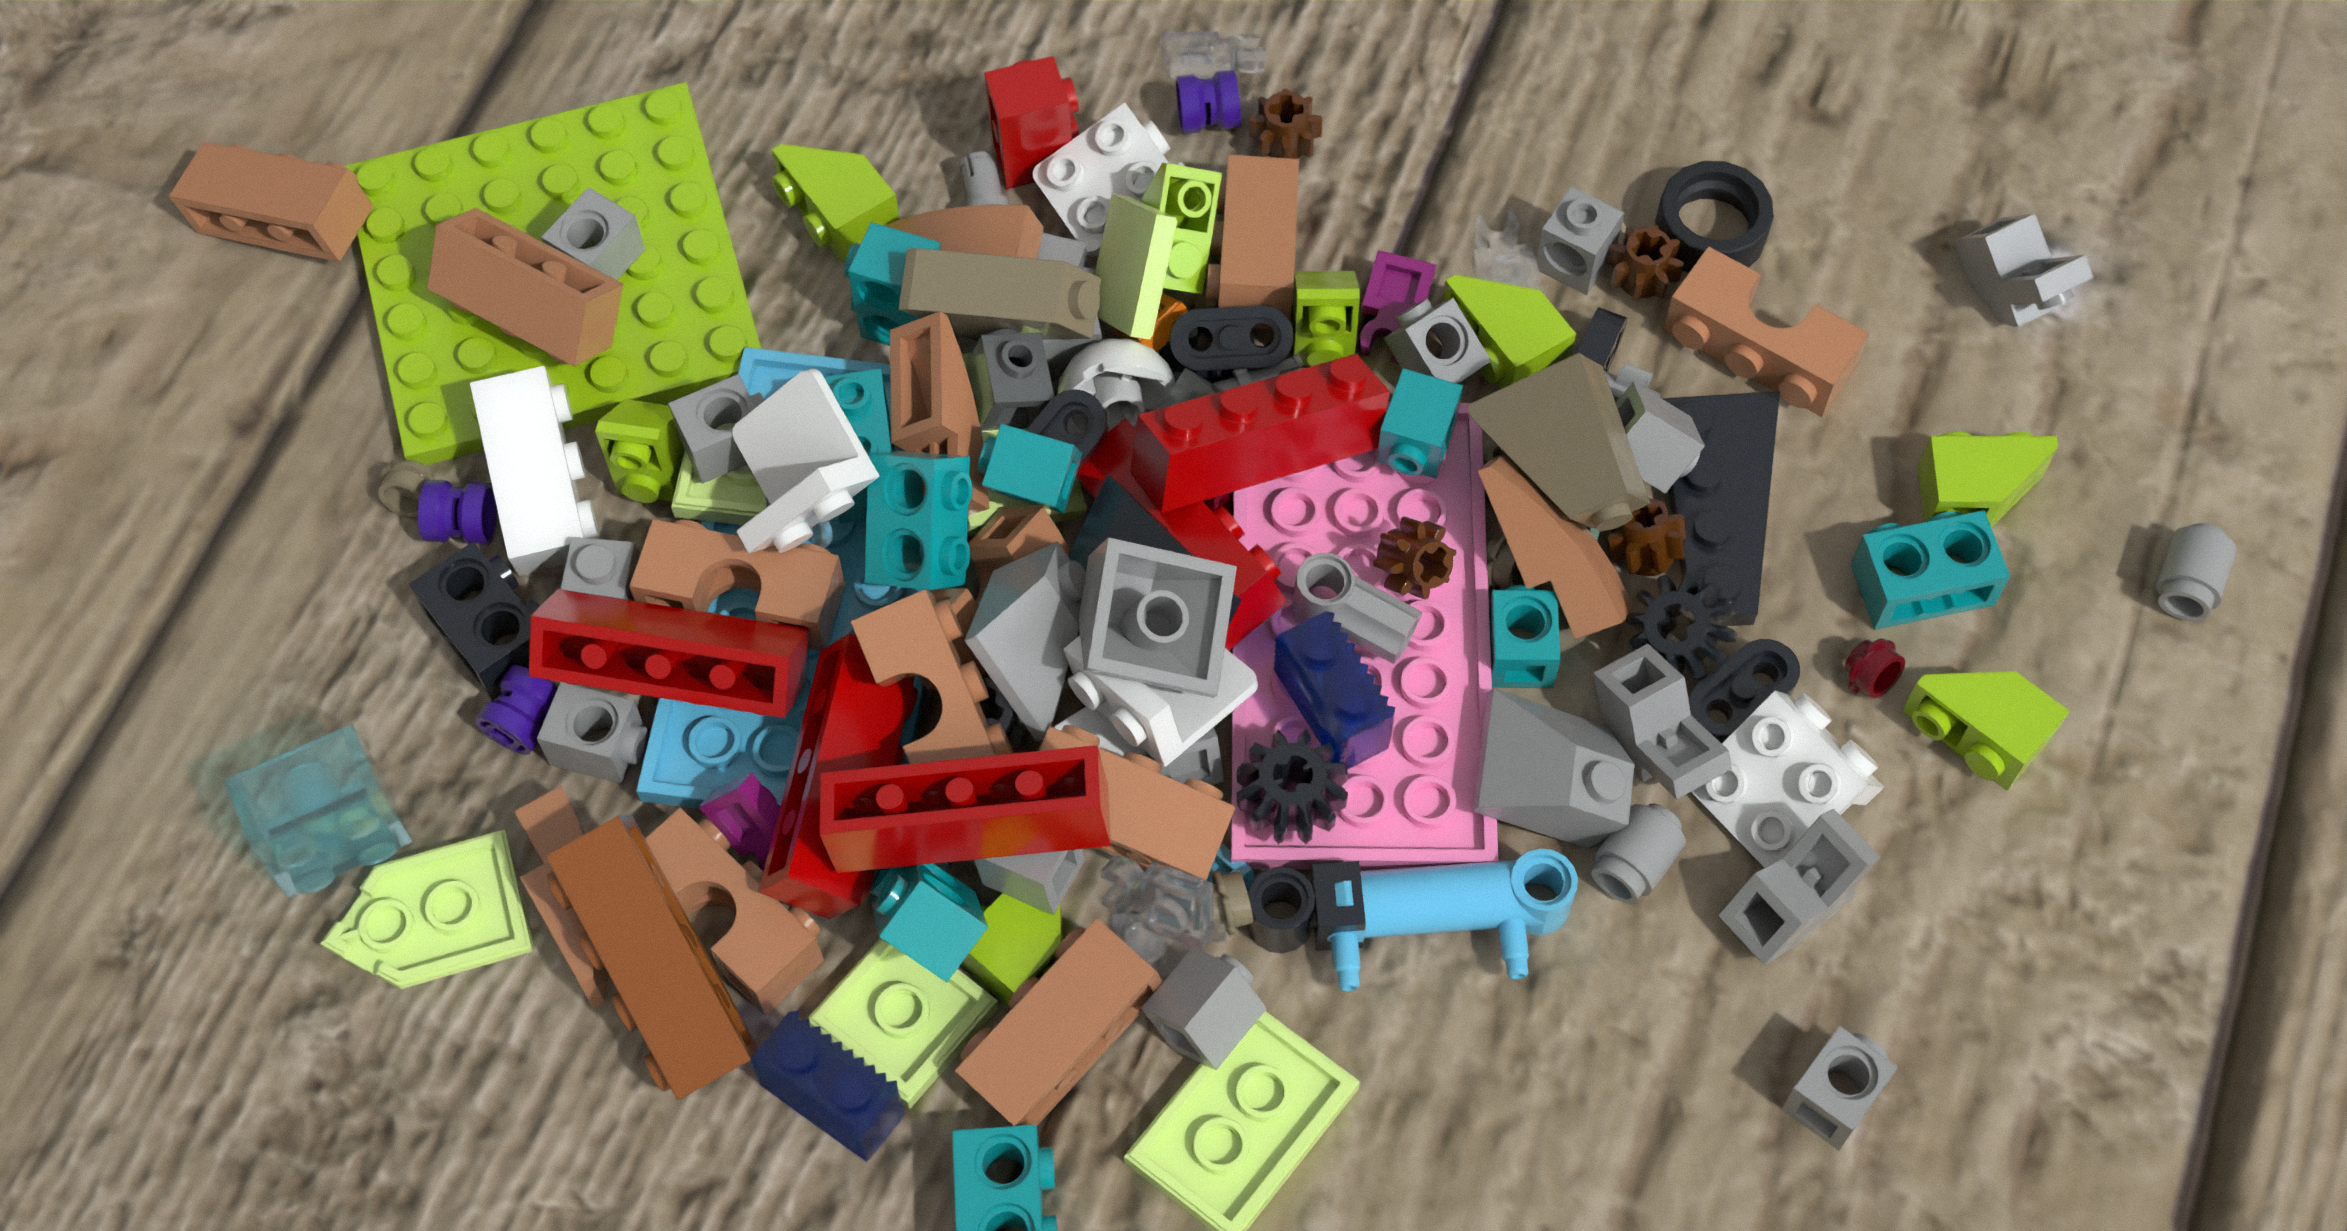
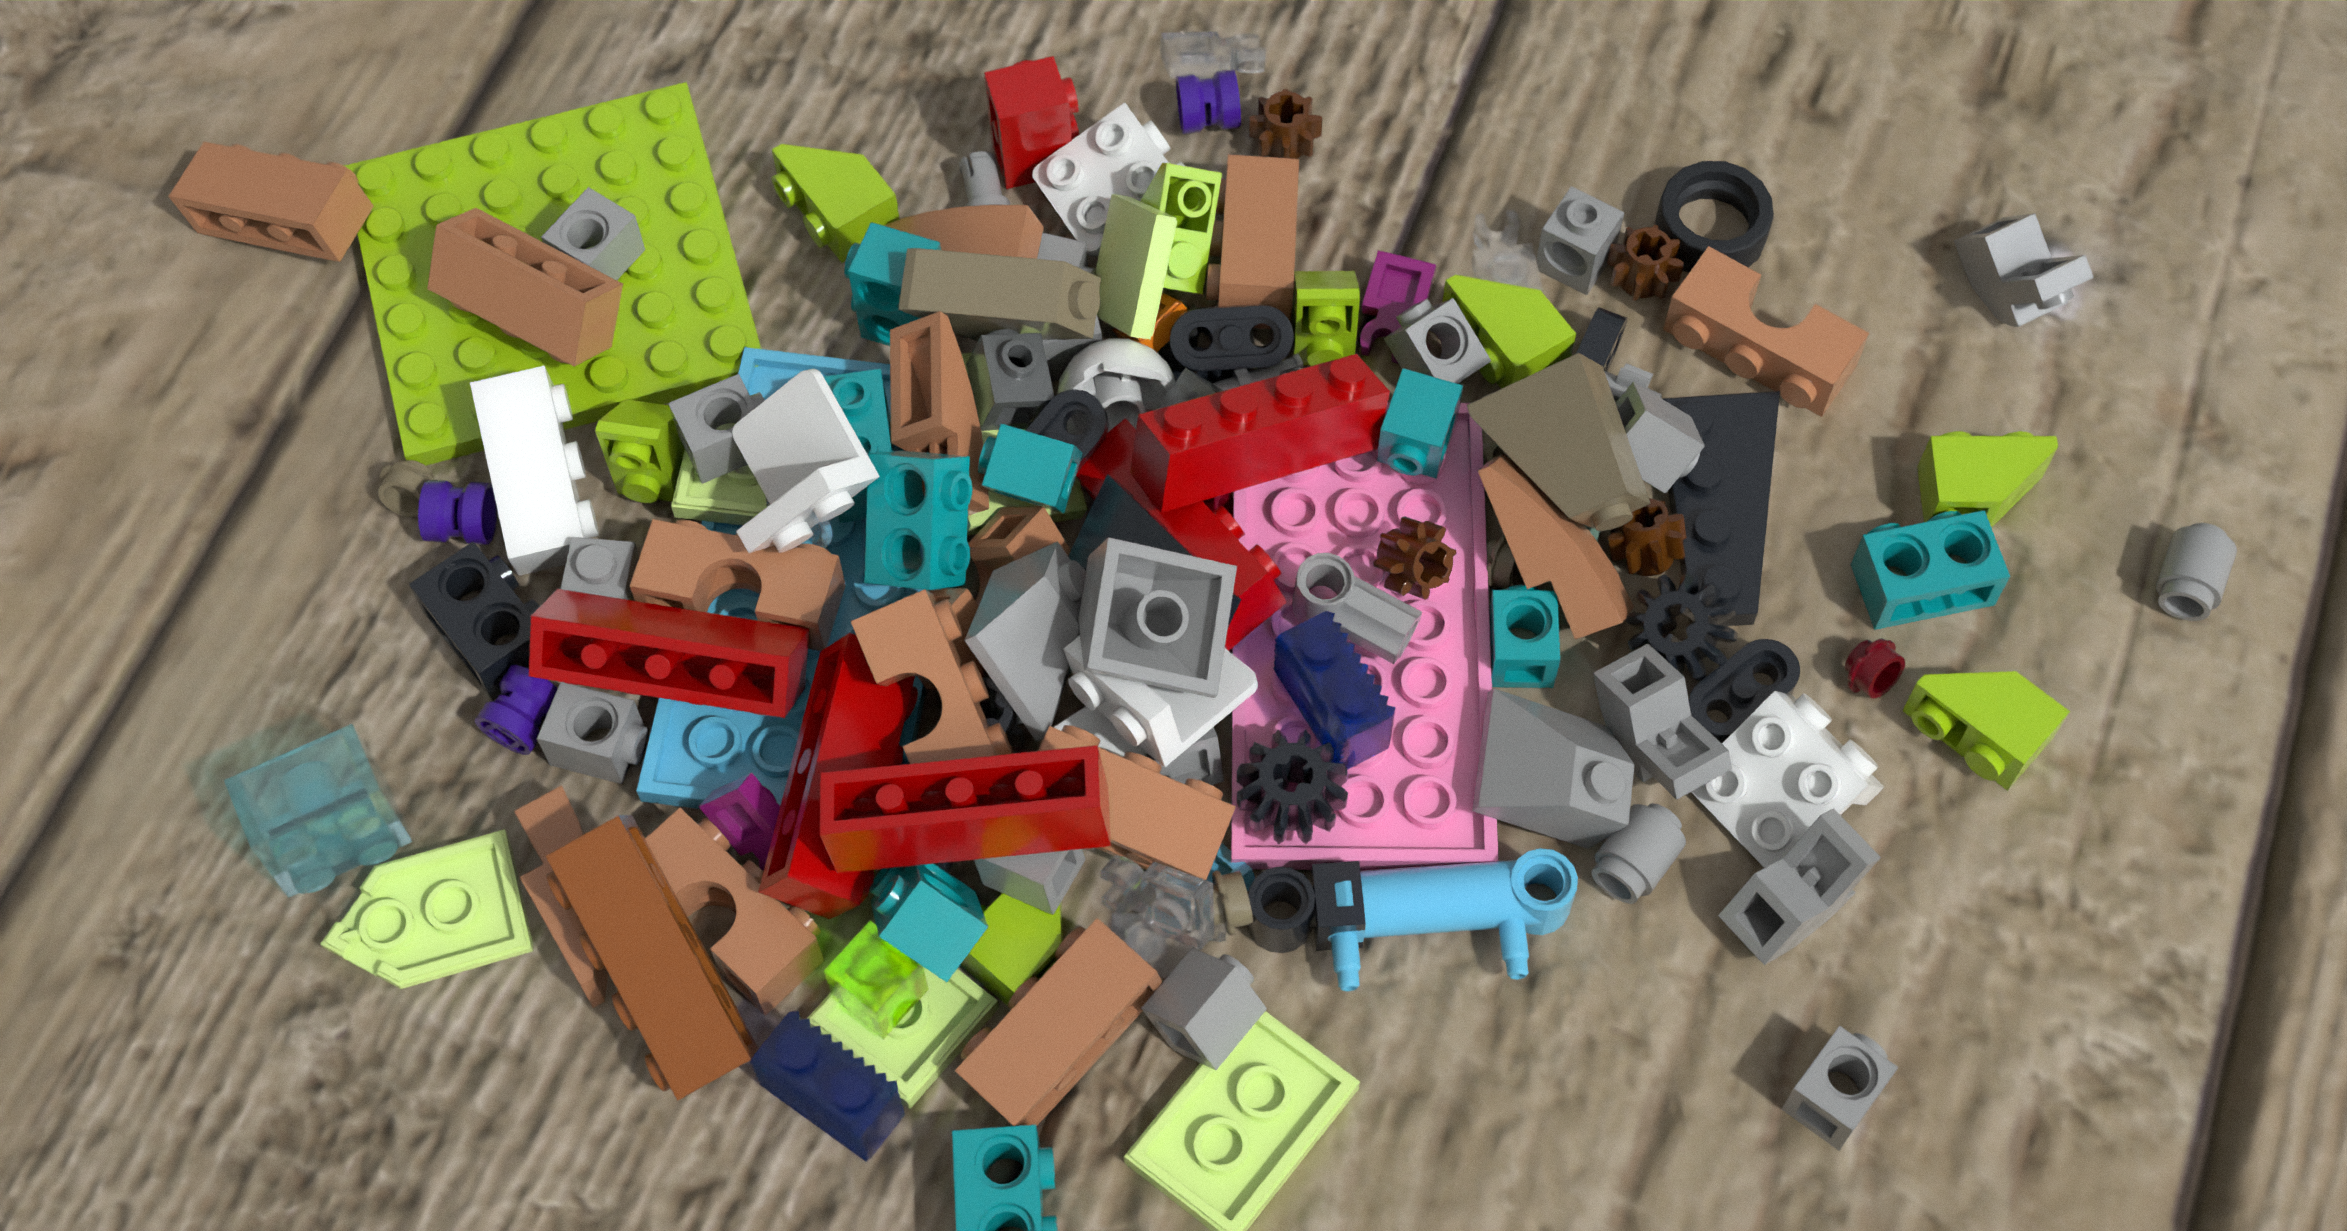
none -> clear neon green brick [824,921,929,1040]

